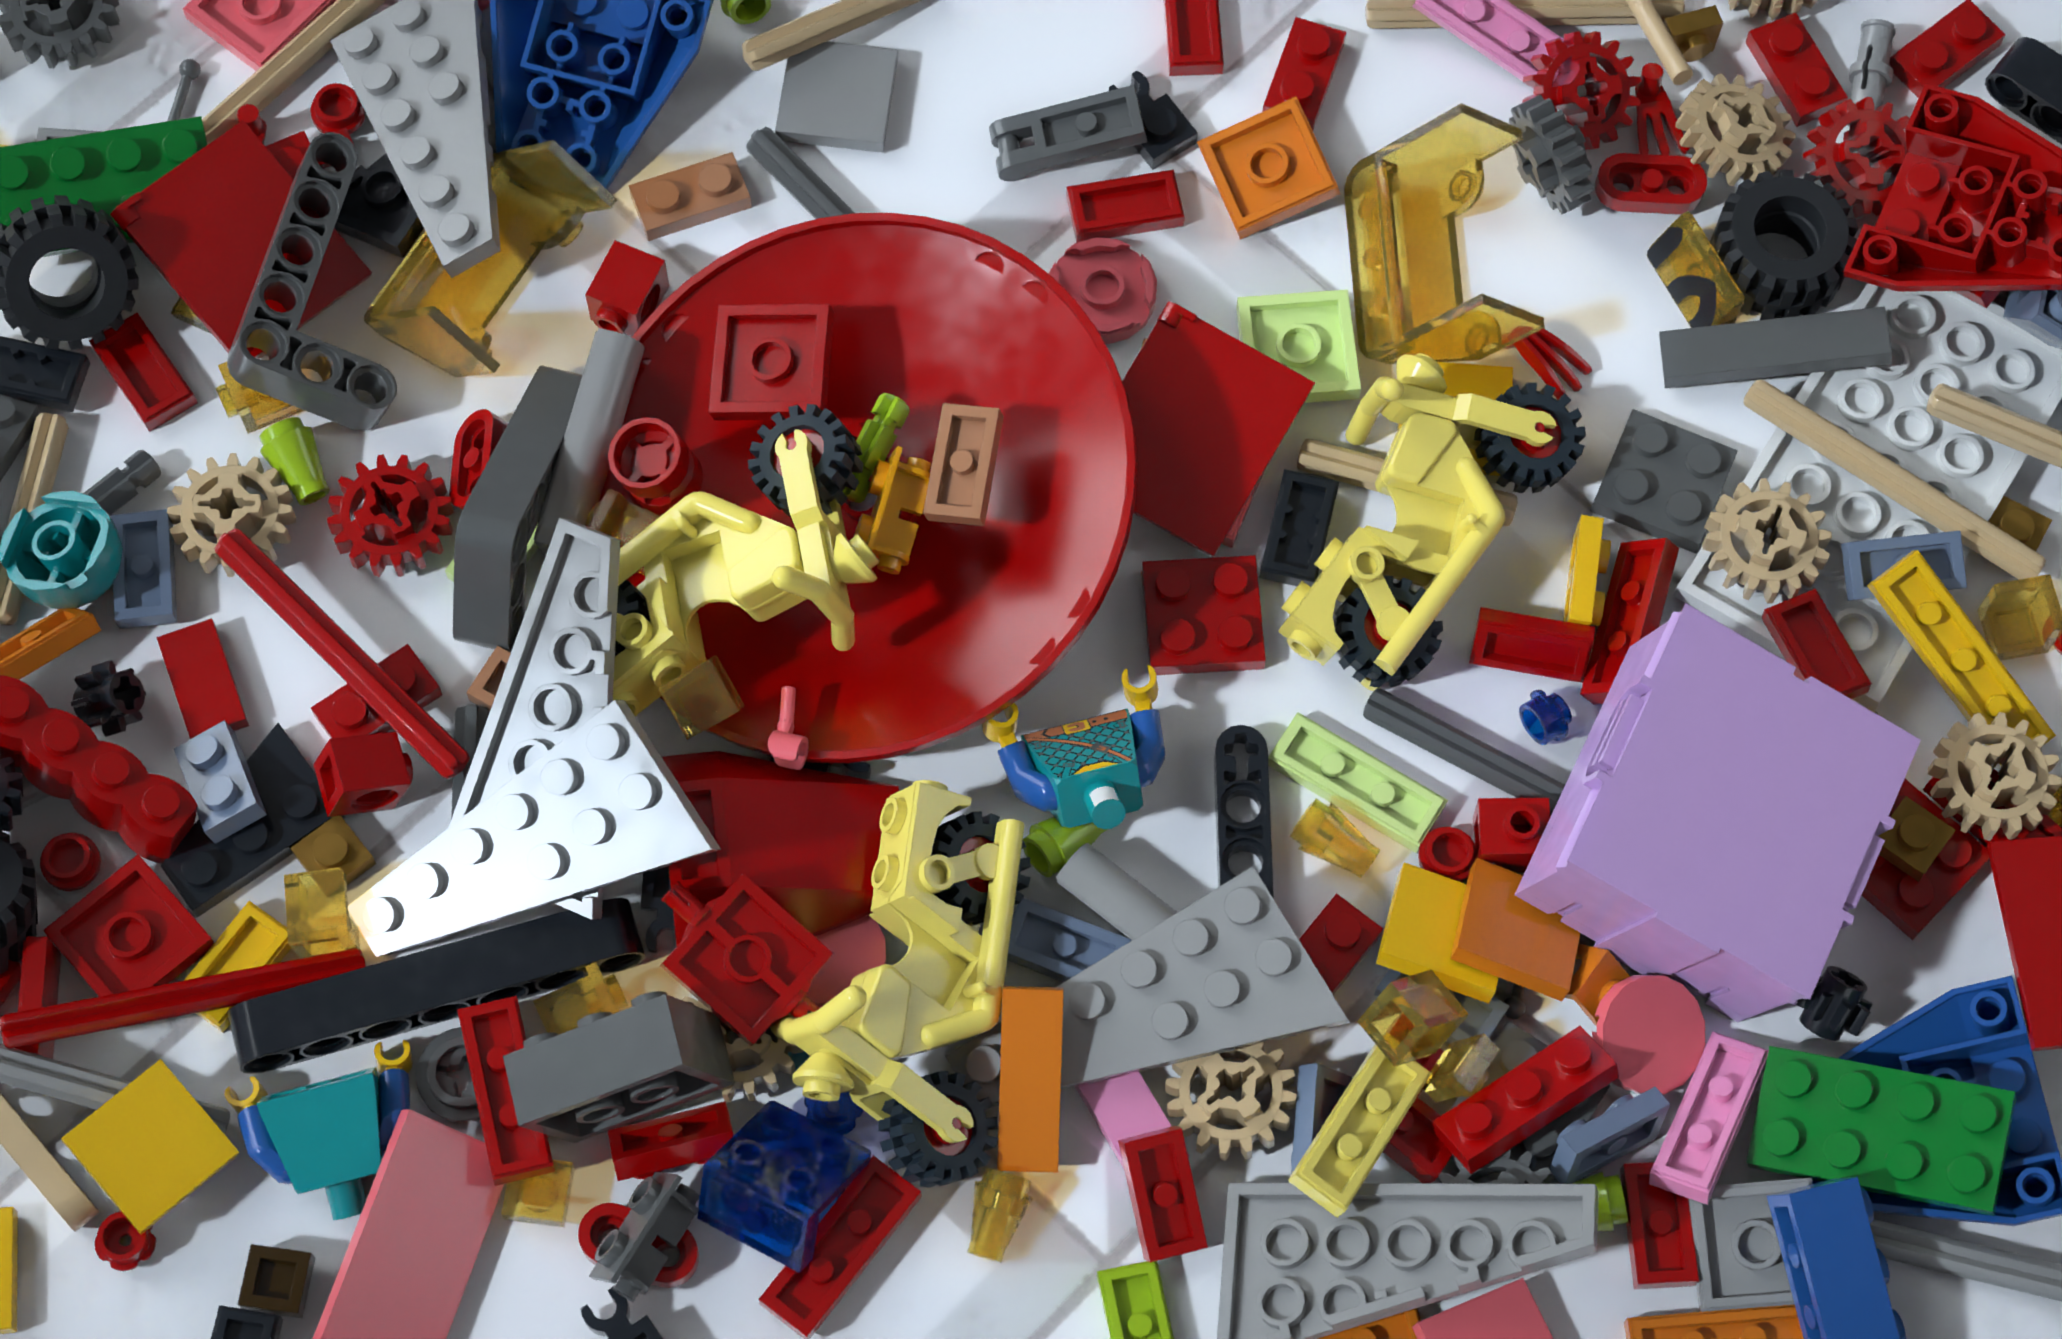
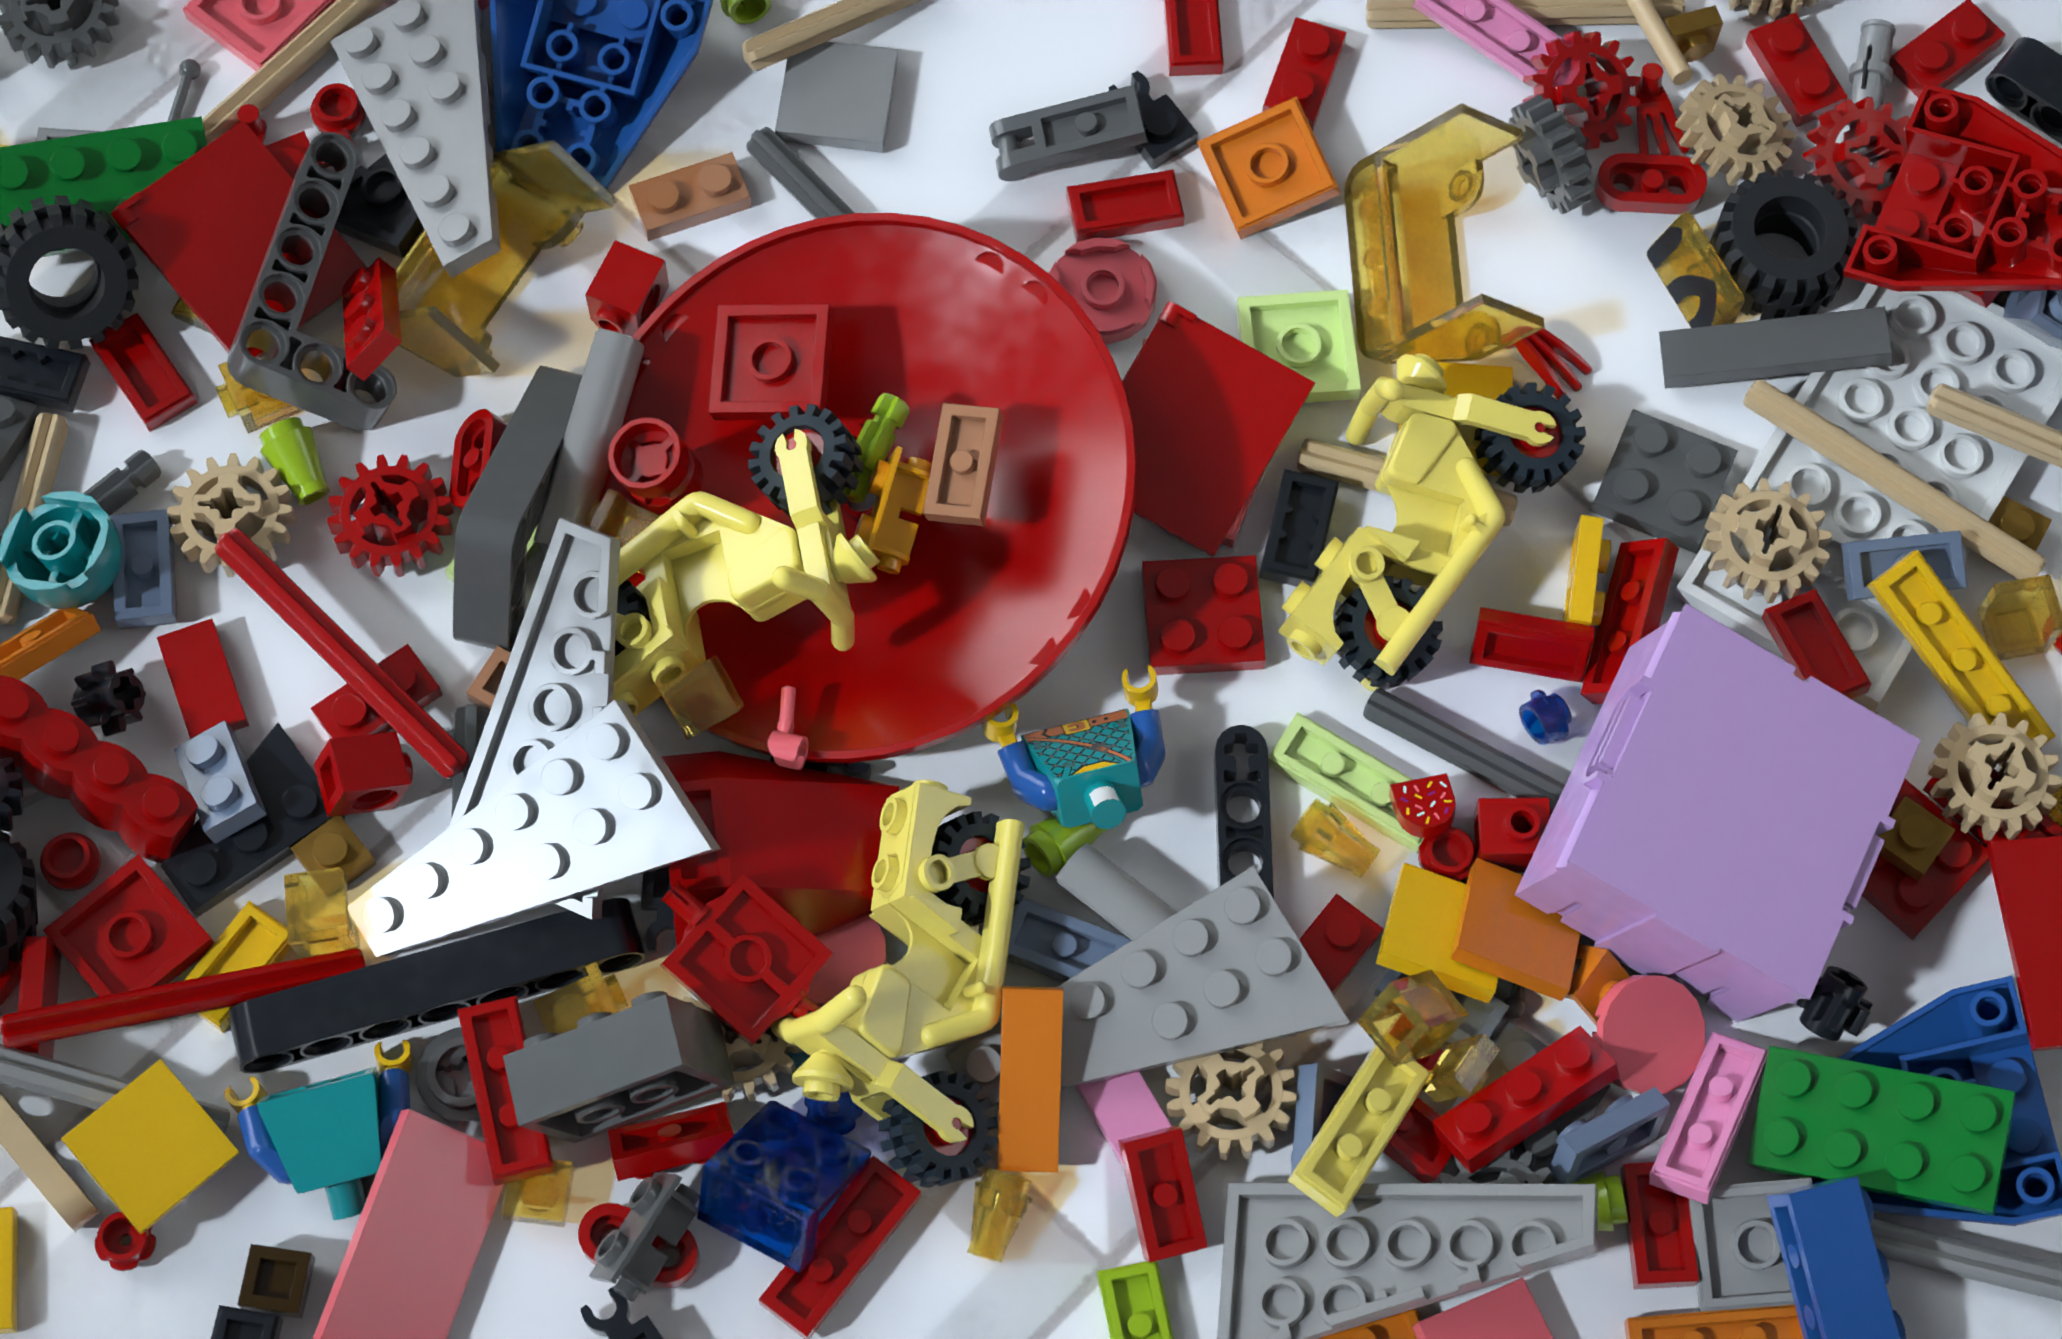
none -> red plate [342,257,402,381]
none -> red tile [1389,773,1456,838]

